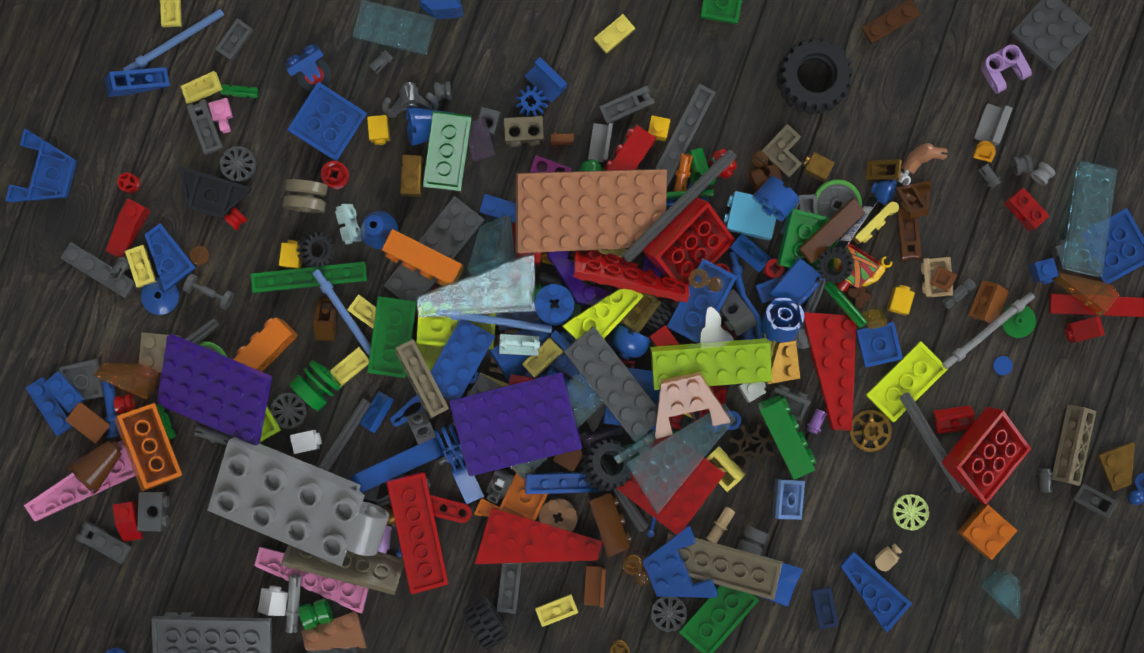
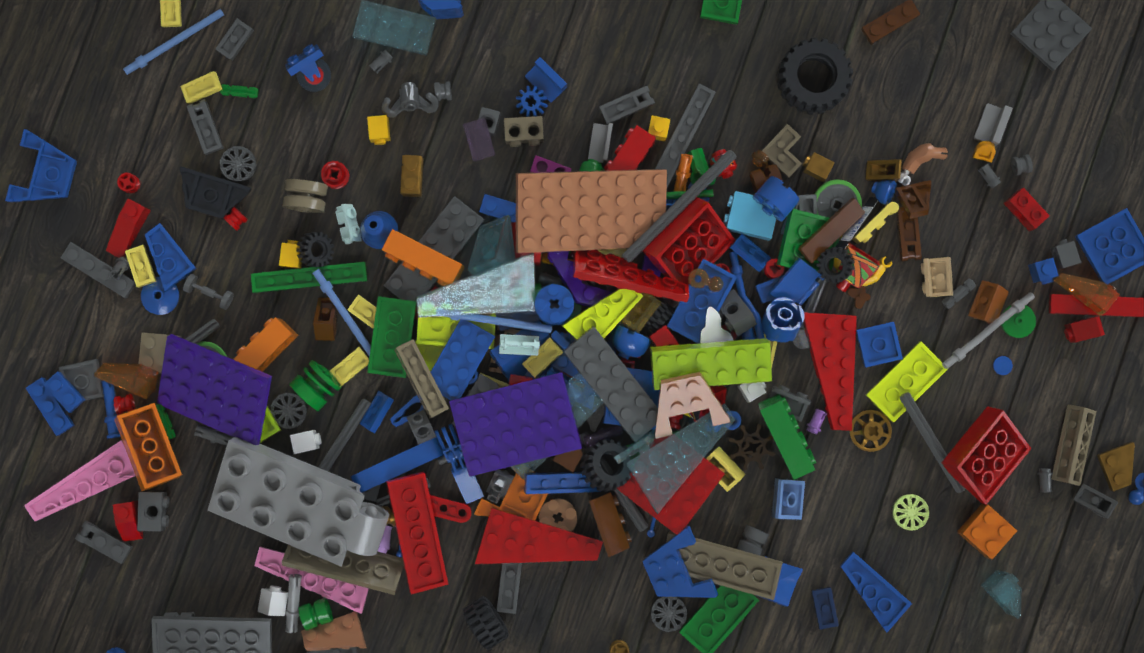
dark orange panel [65,403,110,444] -> none
reddish brown cone [66,441,122,494] -> none
blue slope [105,67,170,97] -> none
clear orange plate [190,246,209,265] -> none
bright pink plate [208,98,233,134] -> none
blue plate [287,82,367,161] -> none
blue cone [406,107,451,145] -> none
plate [422,111,472,191] -> none
light yellow plate [535,594,578,627] -> none
dark orange pin [550,132,574,148] -> none
dark orange panel [584,565,606,608] -> none
light yellow plate [594,14,635,54] -> none
clear orange plate [623,555,650,587] -> none
tan axle [706,507,735,544] -> none
pearl gold wing [764,340,800,384] -> none
green axle [824,281,867,328] -> none
clear yellow plate [863,308,887,330] -> none
tan arm [874,543,903,571] -> none
yellow brick [886,285,915,316] -> none
dark orange tile [930,266,957,292] -> none
red slope [933,406,975,434] -> none
lavender piece [981,45,1032,94] -> none
light grey wheel [1030,162,1056,186] -> none
clear light blue plate [1062,161,1117,277] -> none

